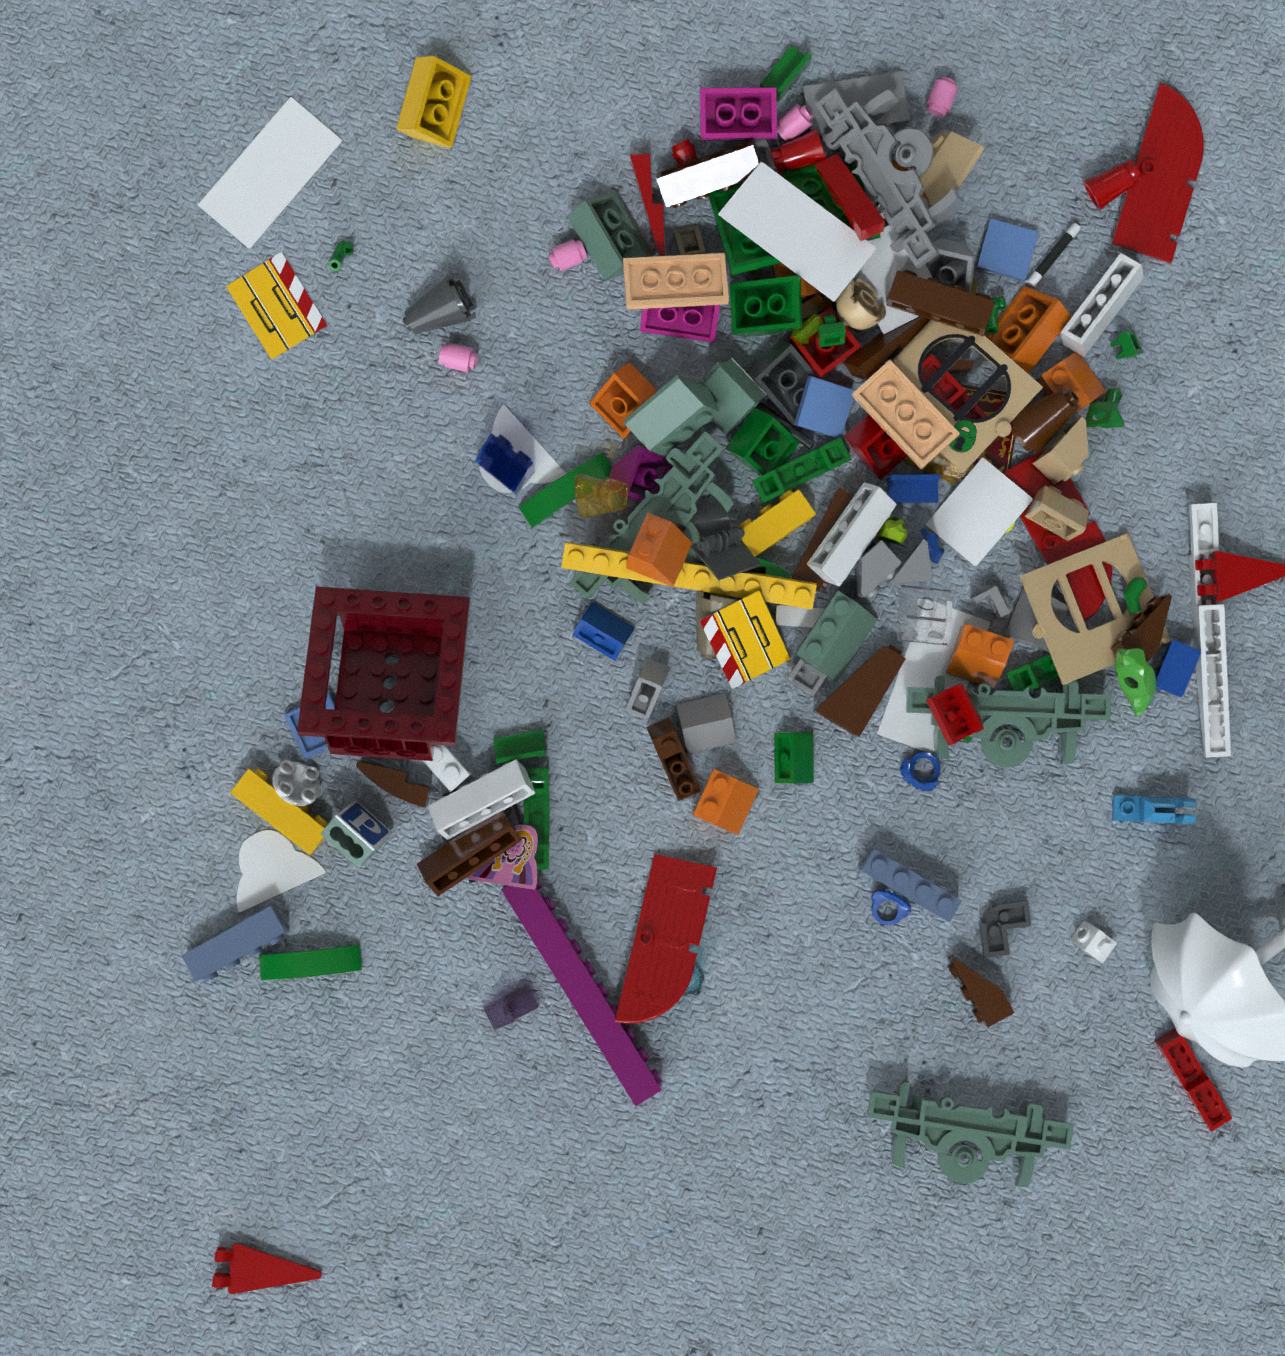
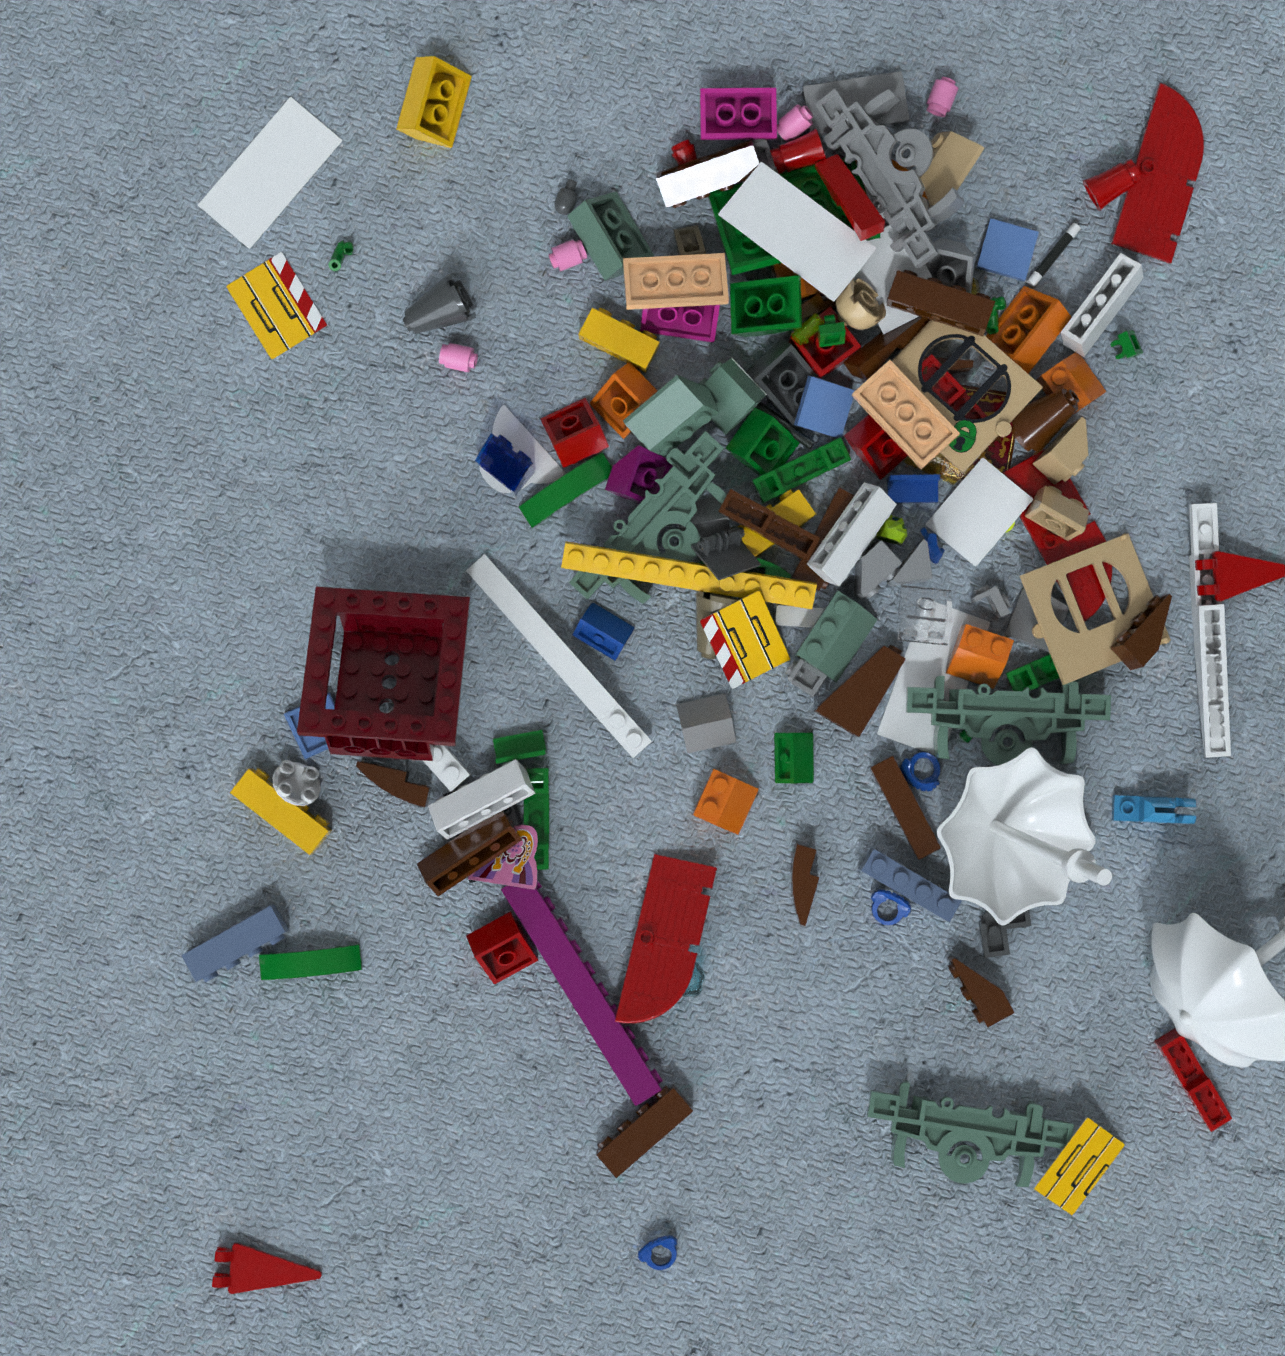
white sticker [237,830,326,912] -> none
piece [321,799,393,868] -> none
clear purple slope [483,984,539,1030] -> none
clear yellow slope [575,473,628,518] -> none
light grey slope [625,658,670,720] -> none
orange slope [626,513,692,587] -> none
red slope [630,154,665,256] -> none
reddish brown slope [646,717,701,801] -> none
green panel [760,45,812,102] -> none
red bracket [926,683,984,746] -> none
white bracket [1070,921,1117,964] -> none
green bracket [1085,389,1125,428] -> none
bright green piece [1115,648,1156,717] -> none
green arm [1123,577,1147,614] -> none
blue panel [1155,639,1201,697] -> none
none -> white slope [466,554,652,758]
none -> red slope [466,911,539,985]
none -> red slope [540,398,609,468]
none -> dark grey cylinder [554,179,577,215]
none -> yellow brick [578,308,660,373]
none -> reddish brown brick [596,1084,693,1178]
none -> blue piece [638,1235,677,1270]
none -> reddish brown slope [718,489,821,563]
none -> reddish brown slope [790,843,819,926]
none -> reddish brown slope [870,756,941,860]
none -> white piece [937,747,1112,925]
none -> yellow sticker [1034,1117,1125,1215]

